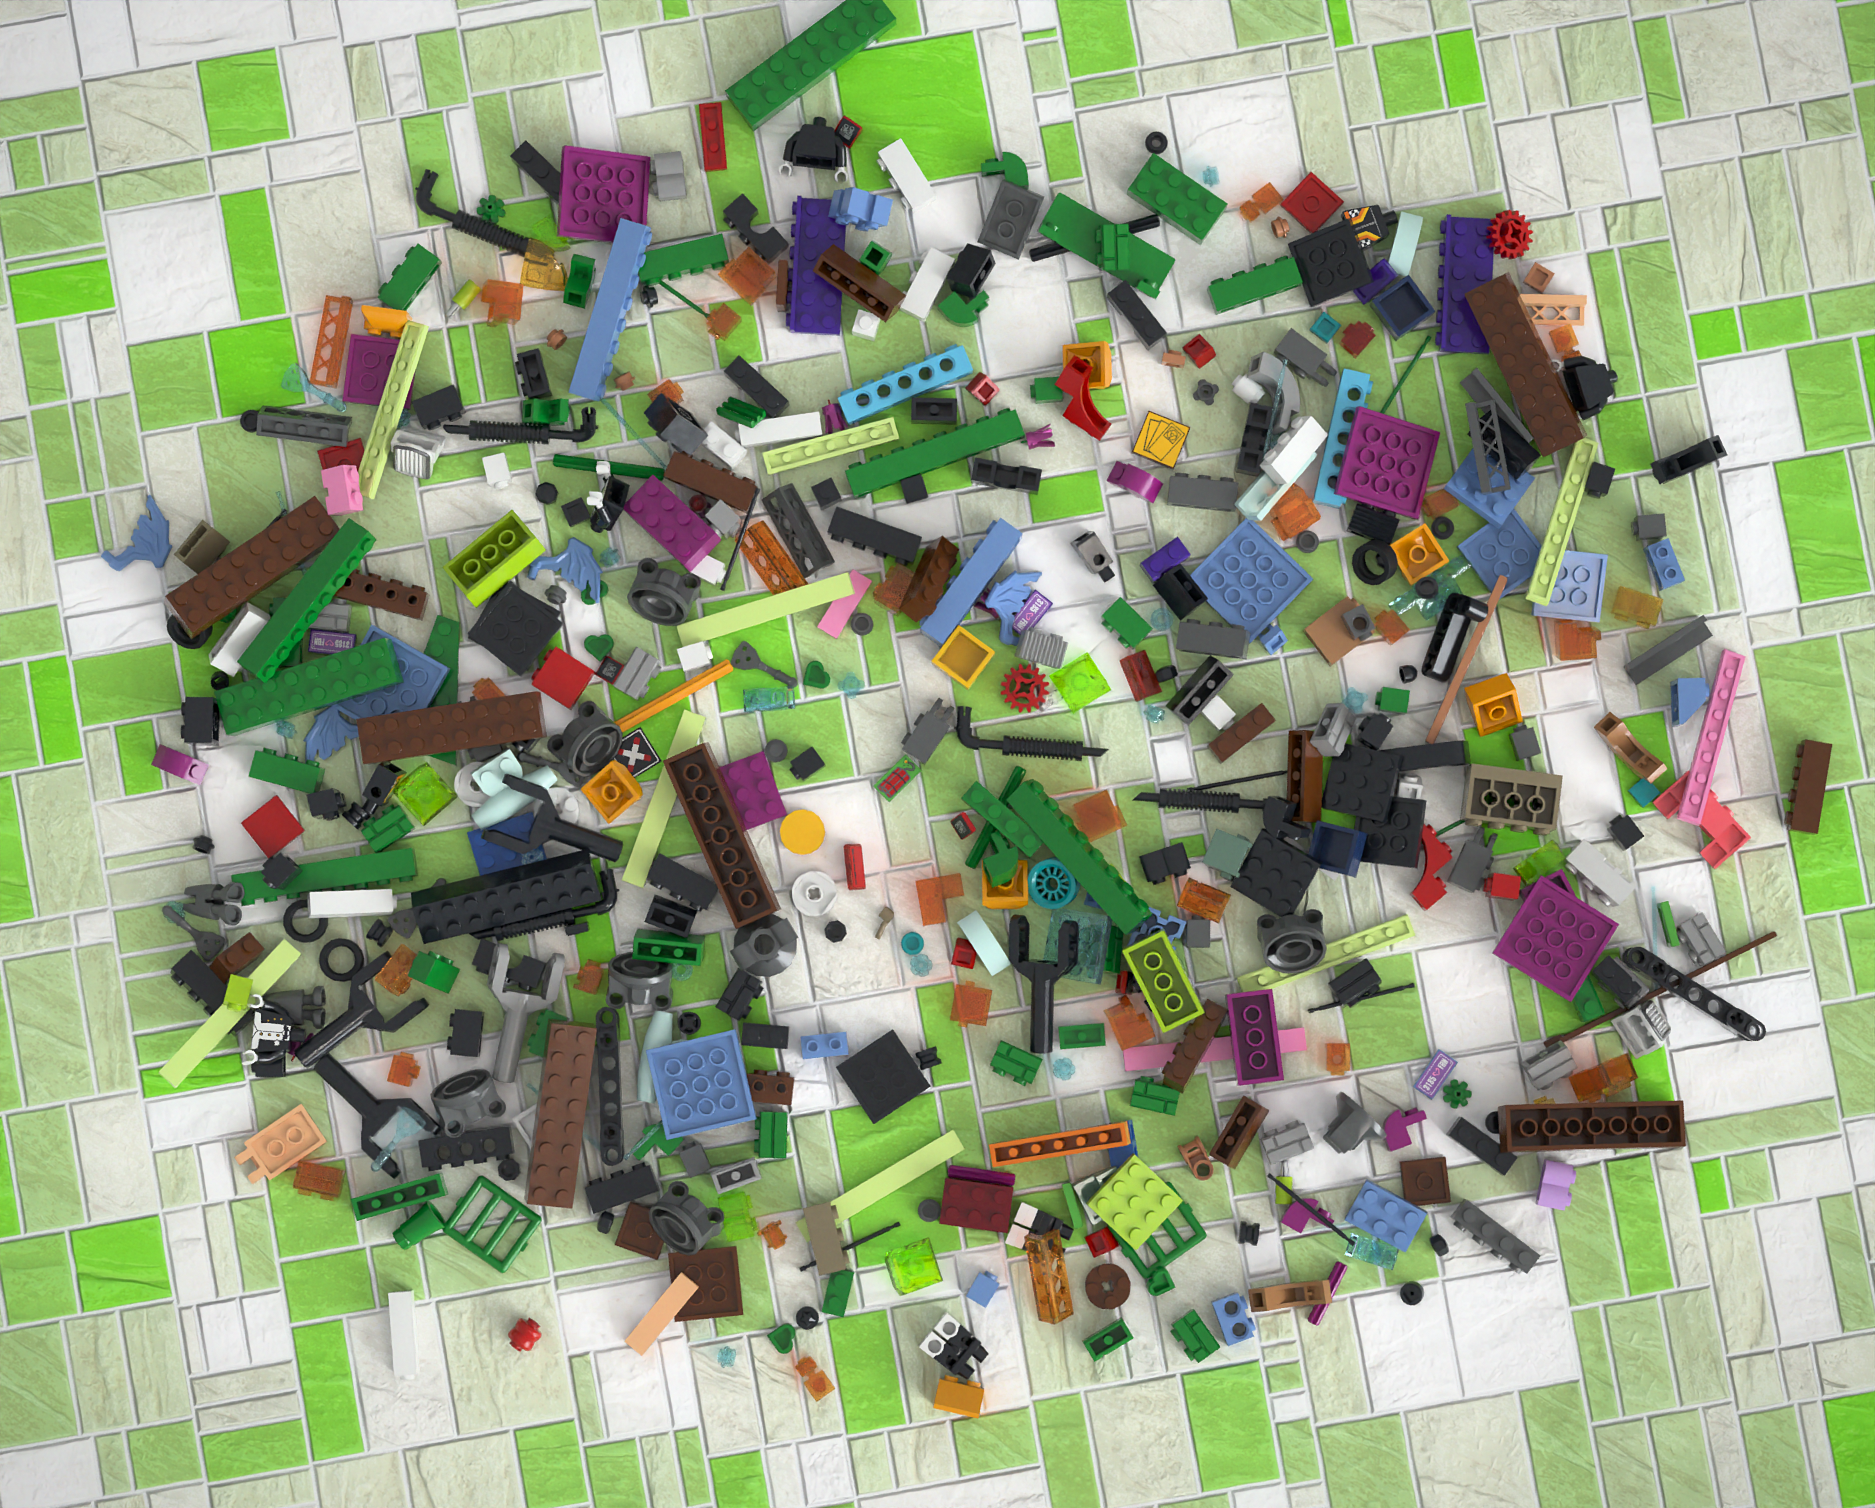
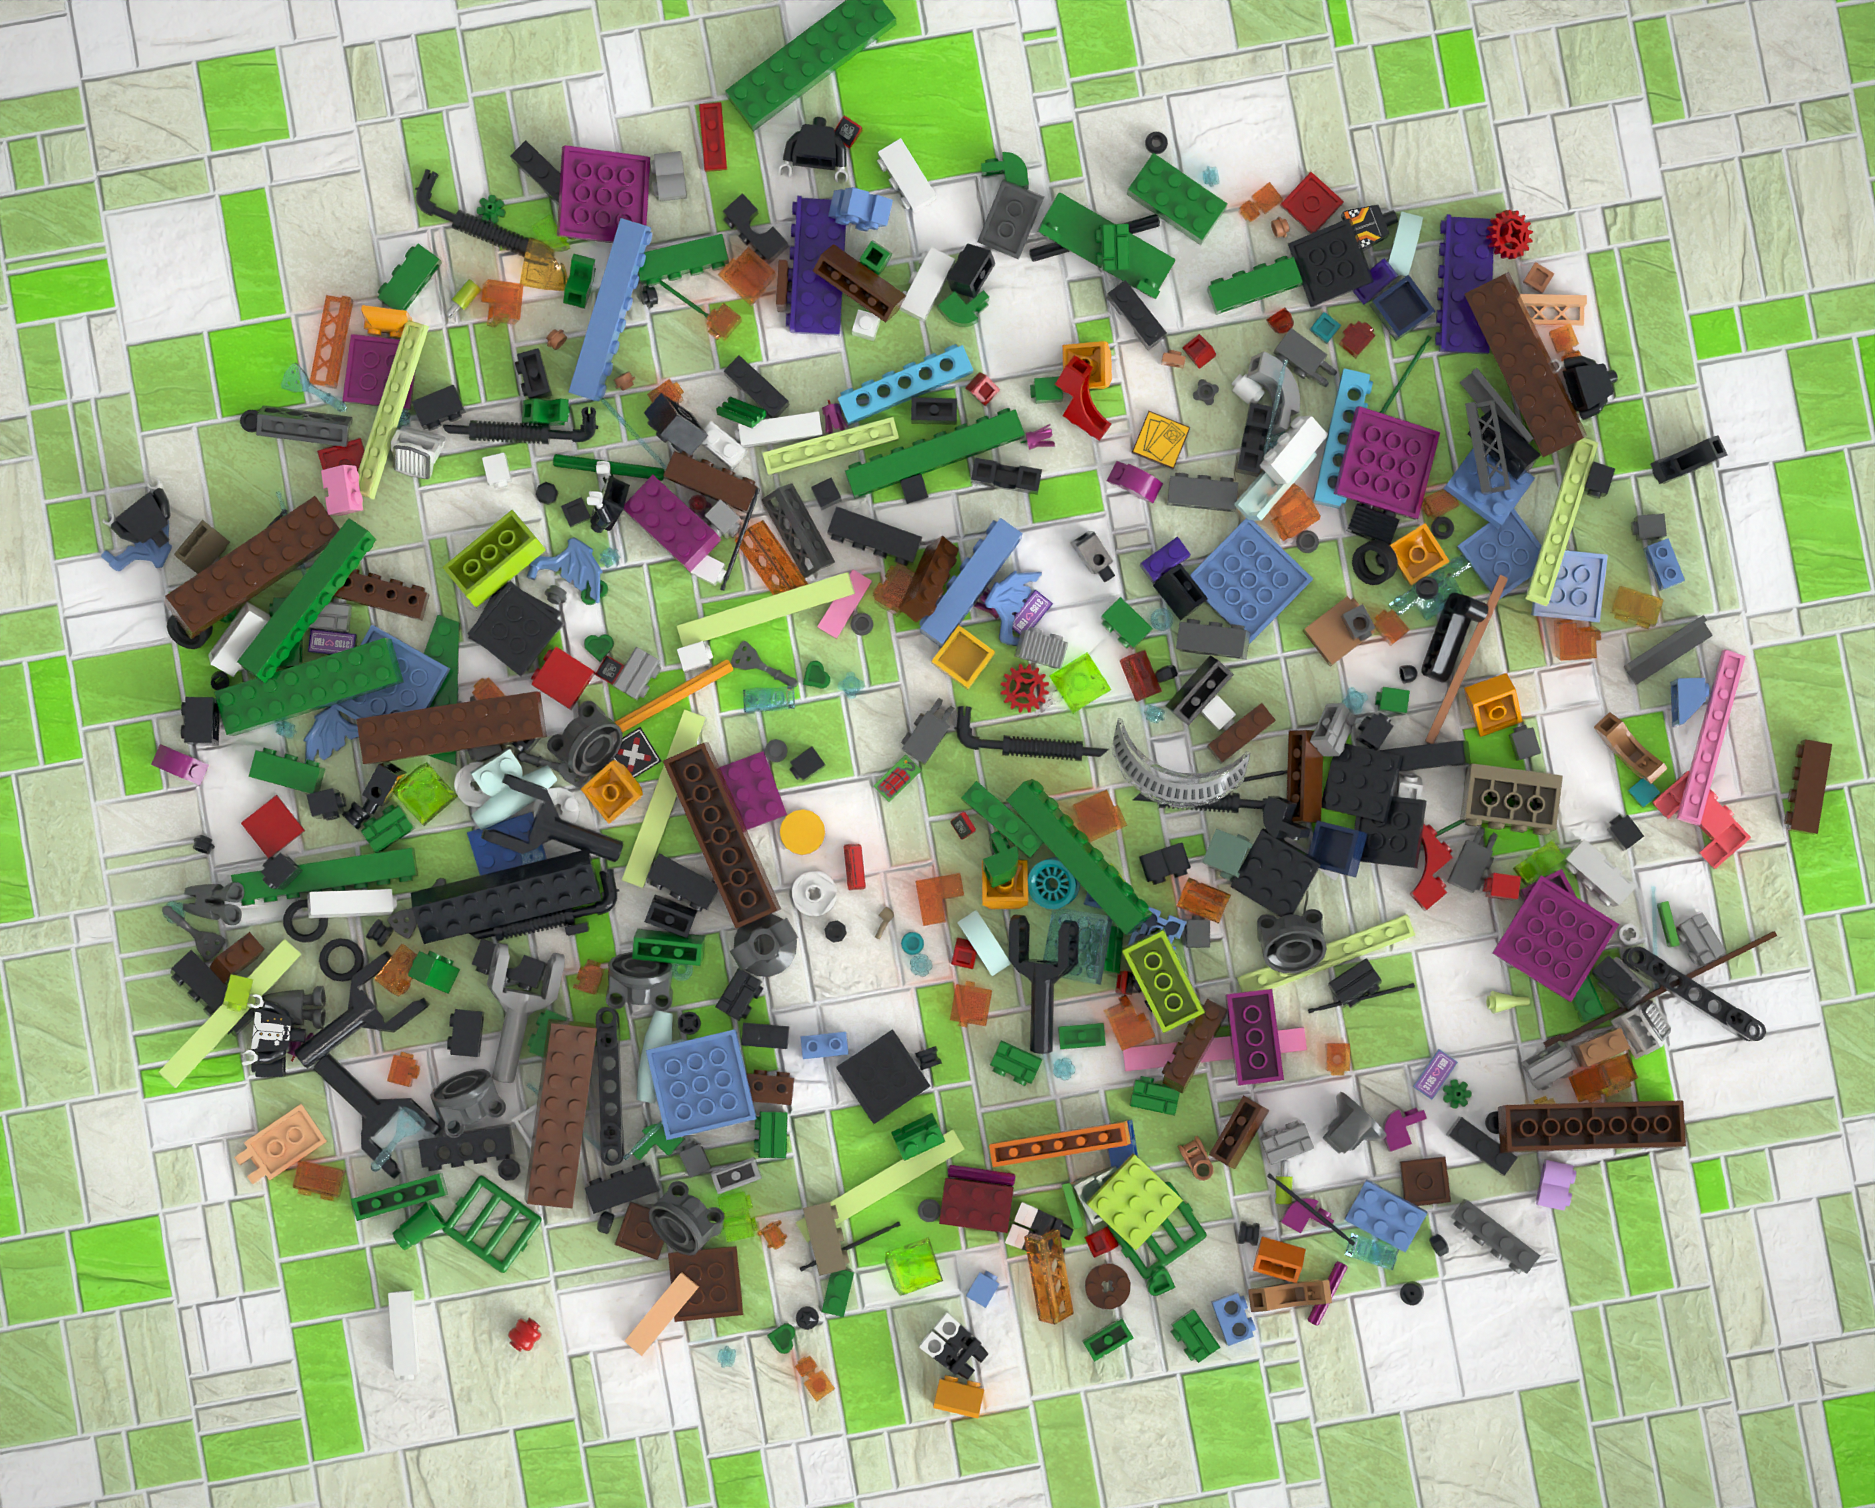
dark grey piece [627,558,701,626] -> none
green axle [965,766,1026,869] -> none
medium blue tile [1258,624,1288,655] -> none
none -> black torso [102,478,171,548]
none -> green brick [891,1113,946,1161]
none -> windscreen [1111,718,1251,808]
none -> orange brick [1252,1236,1306,1283]
none -> clear red tile [1266,307,1294,333]
none -> yellowish green cone [1486,991,1530,1014]
none -> medium nougat brick [1571,1028,1630,1067]
none -> white bush [1618,924,1639,945]

